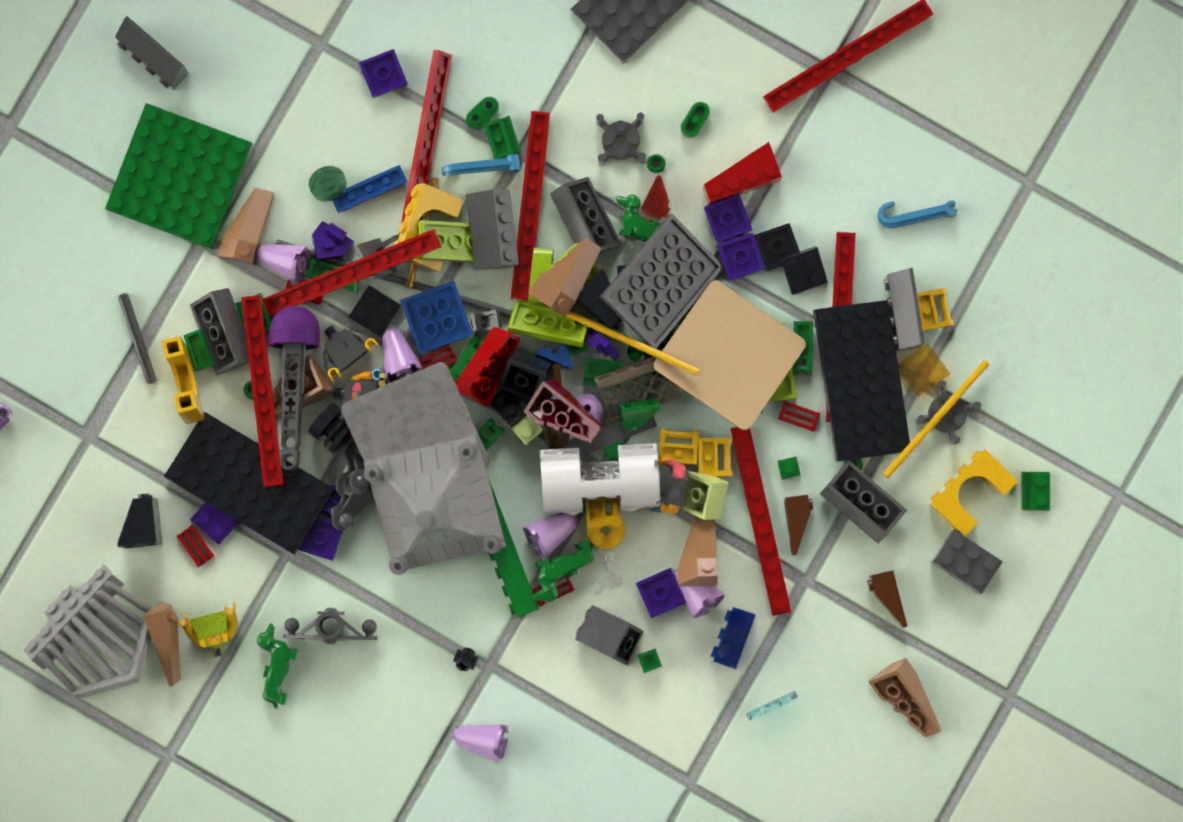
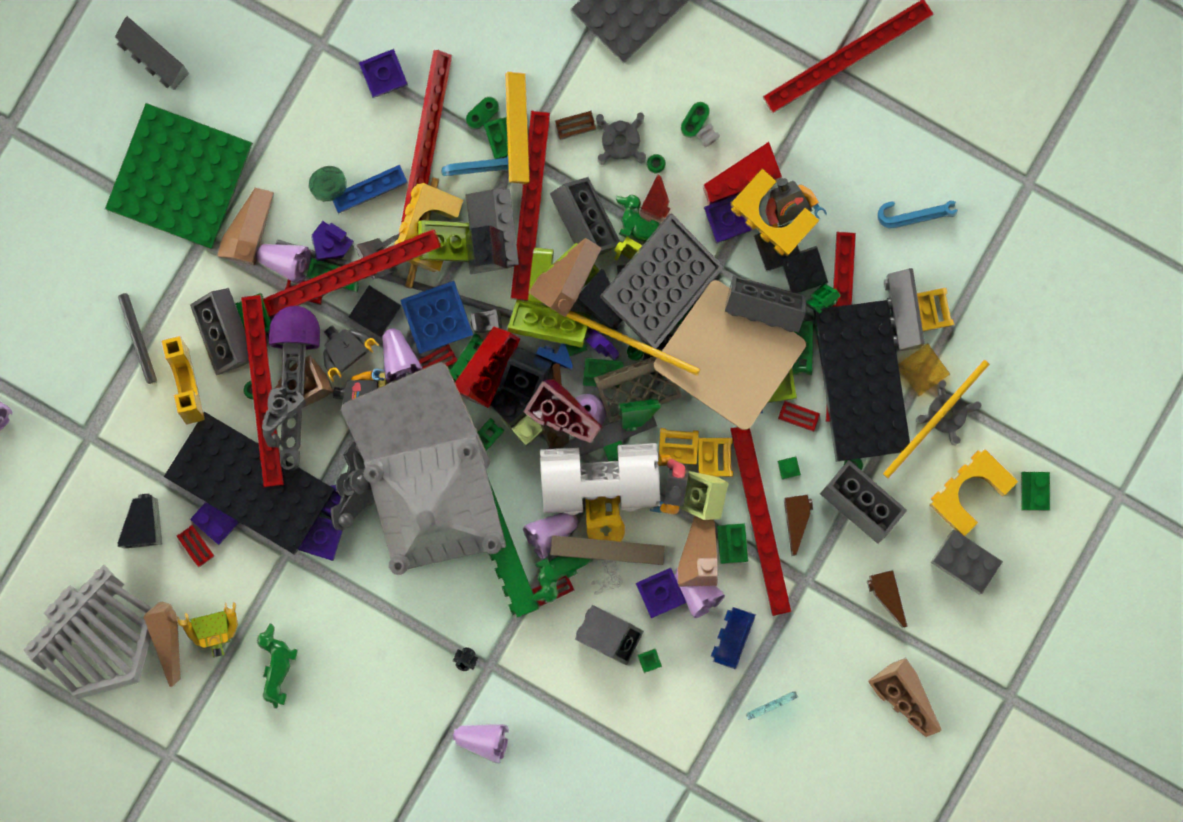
green plate [183,329,215,371] -> none
dark grey piece [283,608,378,644] -> none
black wheel [307,402,352,454] -> none
dark purple plate [716,233,765,282] -> none
none -> dark grey animal [262,387,306,448]
none -> black slope [466,225,507,274]
none -> yellow tile [505,72,529,184]
none -> dark tan tile [550,536,665,565]
none -> reddish brown tile [555,111,596,140]
none -> neon yellow bracket [614,237,642,261]
none -> light grey wheel [696,124,720,147]
none -> green plate [717,523,748,564]
none -> dark grey slope [725,275,806,332]
none -> yellow arch [730,169,820,256]
none -> torso [765,178,827,228]
none -> green plate [806,284,841,313]

